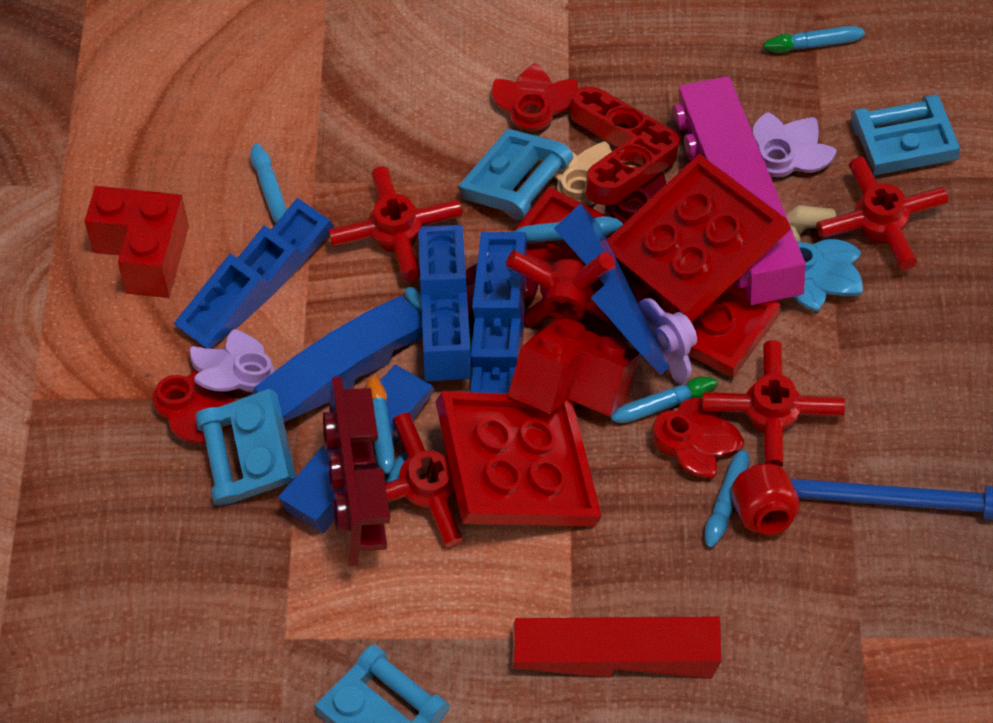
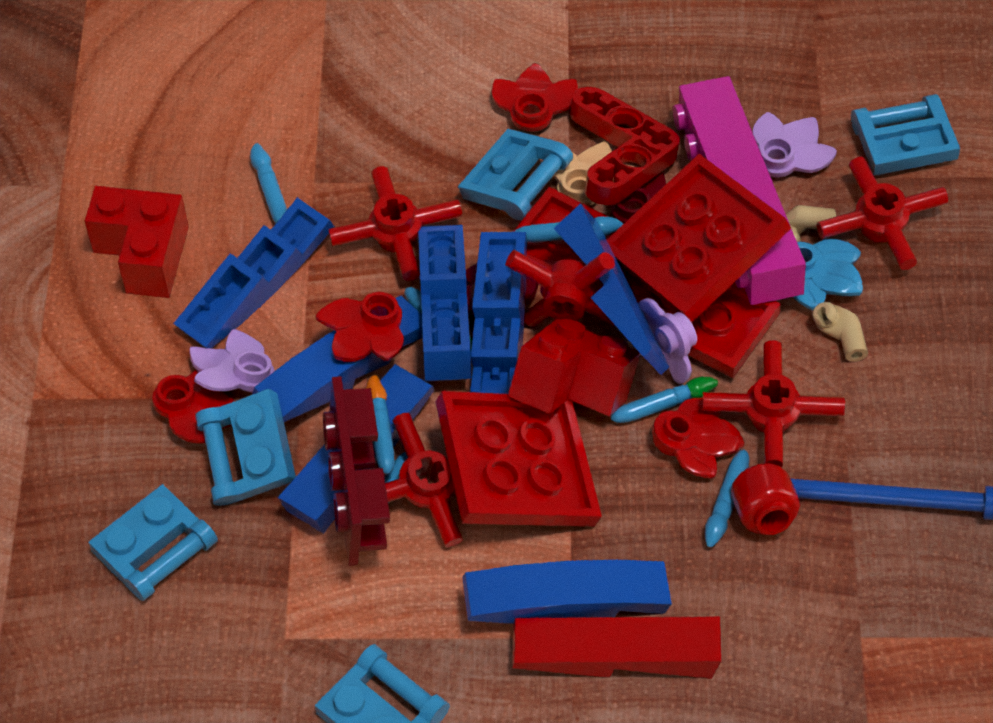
dark azure piece [763,26,865,53] -> none
none -> dark azure plate [88,484,218,601]
none -> red plate [316,292,404,362]
none -> blue slope [462,560,672,624]
none -> tan arm [812,302,868,362]

